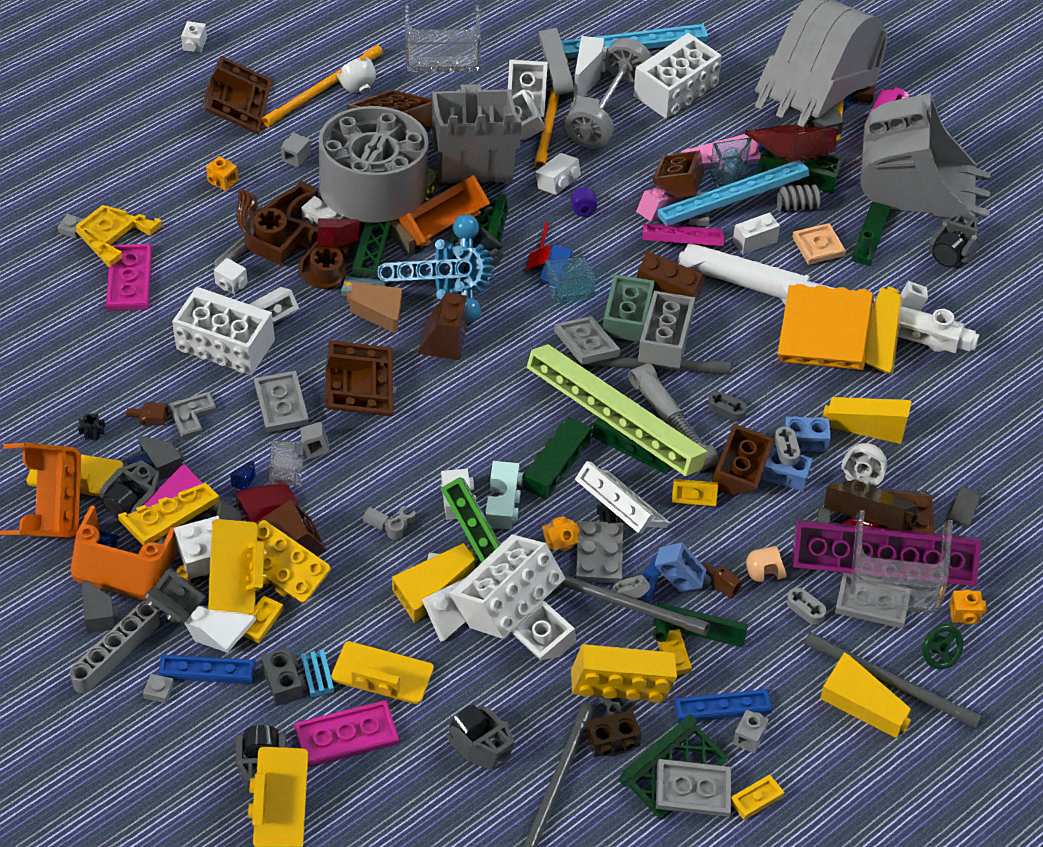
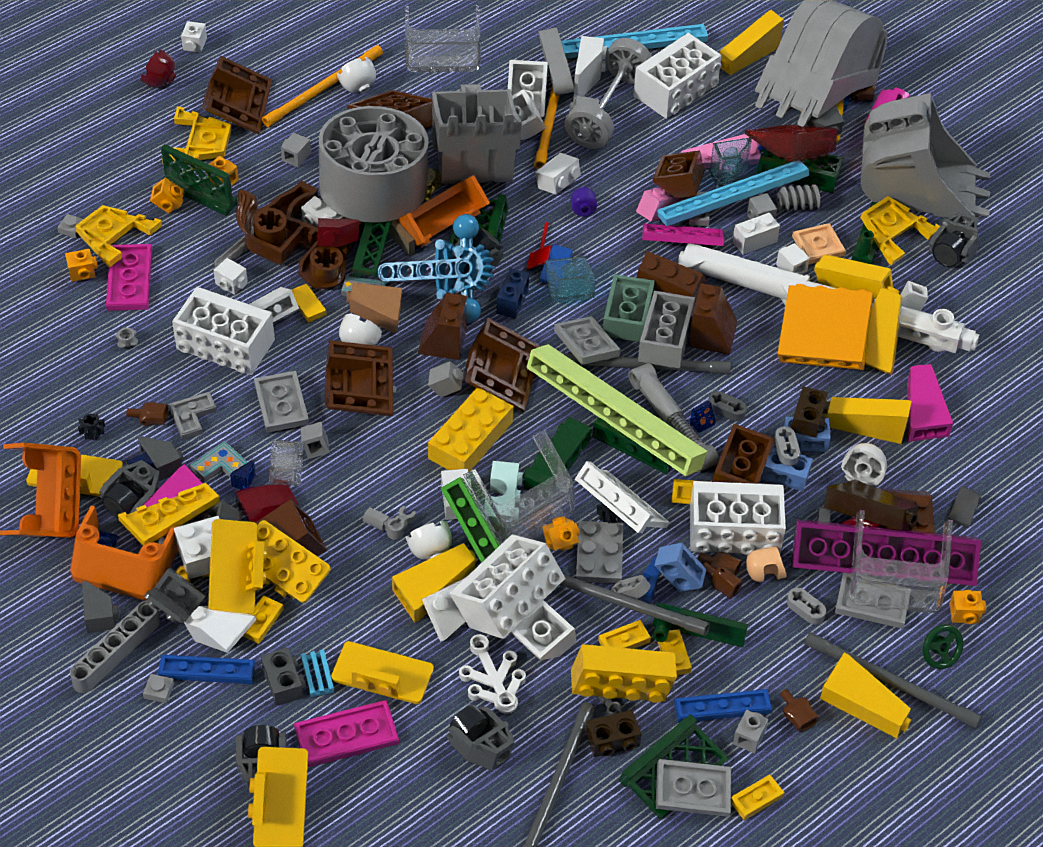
none -> light orange brick [65,249,98,282]
none -> light grey plate [115,327,138,348]
none -> dark red cylinder [140,49,176,88]
none -> light orange brick [150,177,184,214]
none -> dark green fence [161,144,238,216]
none -> yellow wing [162,106,232,163]
none -> light grey tile [190,441,253,483]
none -> yellow tile [292,284,327,323]
none -> white cylinder [339,314,382,346]
none -> white cylinder [405,521,452,560]
none -> light grey brick [428,361,463,397]
none -> yellow brick [428,388,513,473]
none -> white plant [459,634,526,714]
none -> reddish brown slope [463,318,541,412]
none -> clear windscreen [463,430,576,544]
none -> dark blue brick [496,268,530,319]
none -> yellow plate [598,620,651,649]
none -> reddish brown slope [689,283,737,355]
none -> clear blue slope [690,401,716,433]
none -> white brick [690,481,786,555]
none -> reddish brown piece [698,552,742,576]
none -> yellow slope [719,10,784,75]
none -> light grey brick [747,193,777,219]
none -> white brick [776,243,810,275]
none -> reddish brown piece [780,689,819,733]
none -> dark brown brick [791,386,830,438]
none -> yellow slope [814,254,893,299]
none -> yellow wing [860,196,940,265]
none -> dark pink slope [907,364,953,442]

